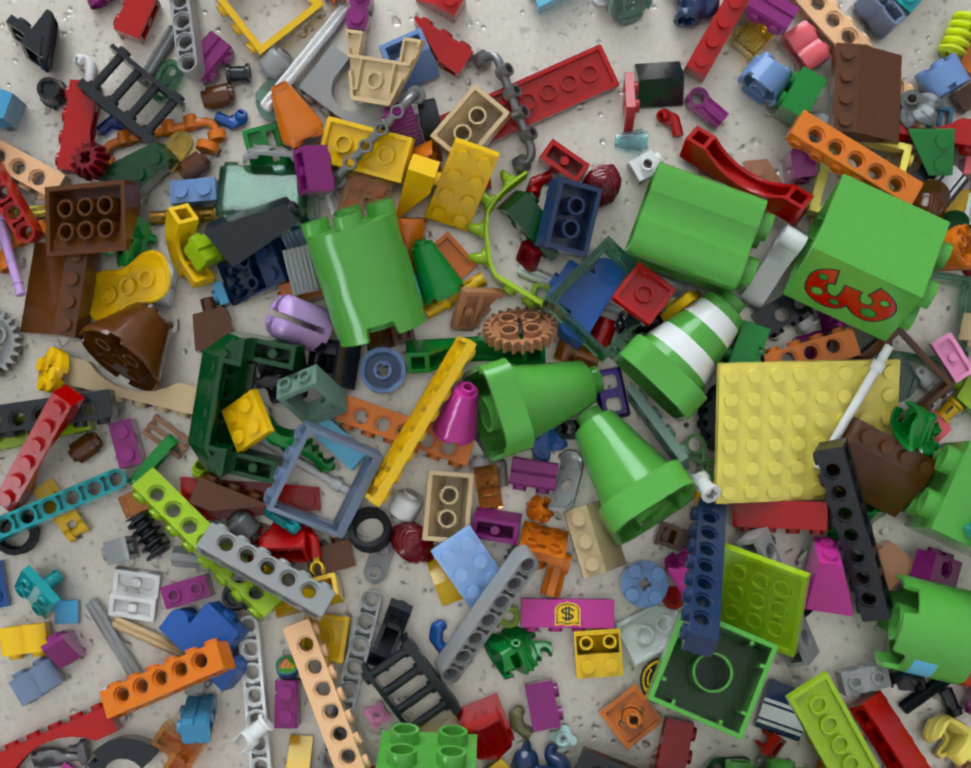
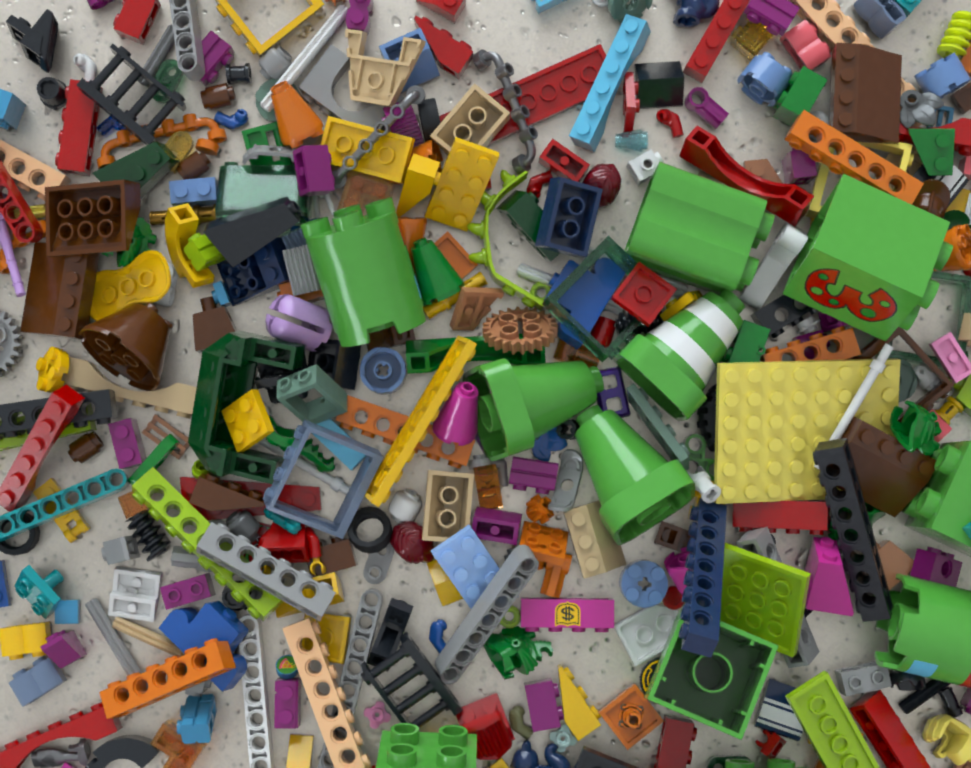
dark red gear [71,141,112,182] -> none
white piece [231,714,275,756] -> none
dark red plate [516,240,542,273] -> none
yellow slope [573,628,624,679] -> none
none -> yellow slope [557,664,601,741]
none -> medium azure arch [569,14,651,152]

